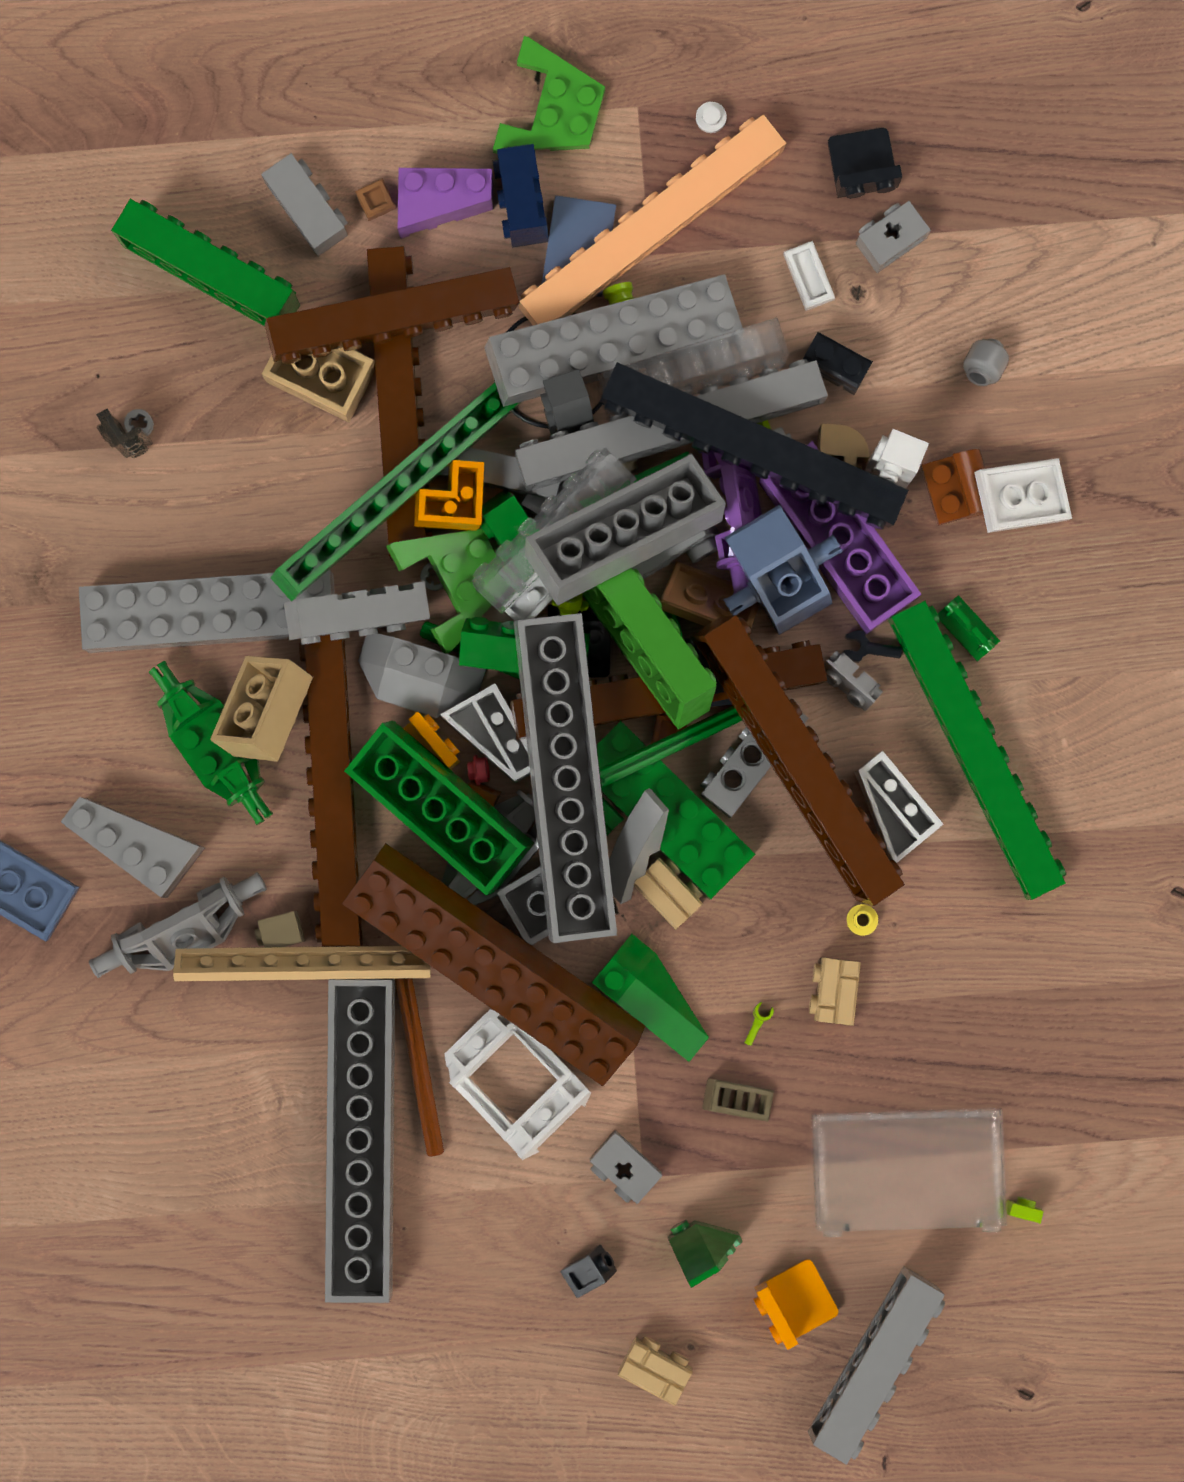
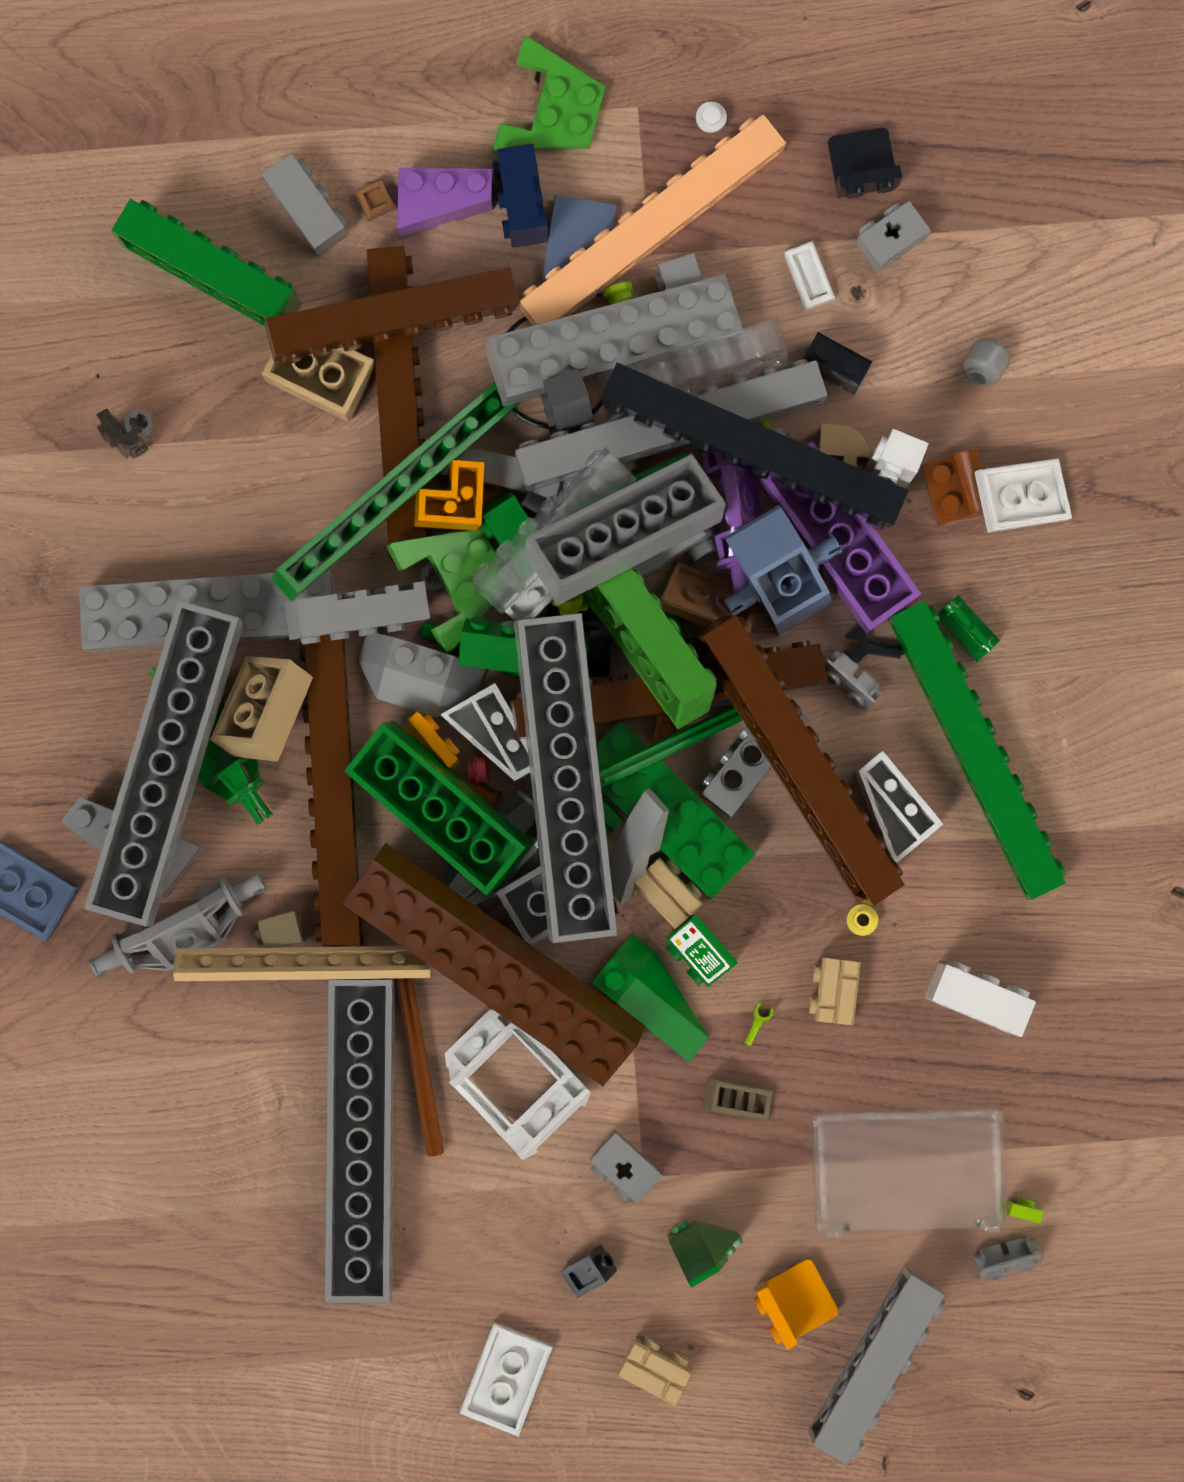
none -> light grey brick [84,600,244,927]
none -> white tile [459,1321,553,1437]
none -> light grey brick [654,253,703,292]
none -> slope [666,914,738,987]
none -> white brick [924,960,1036,1037]
none -> light grey hinge [973,1236,1042,1281]

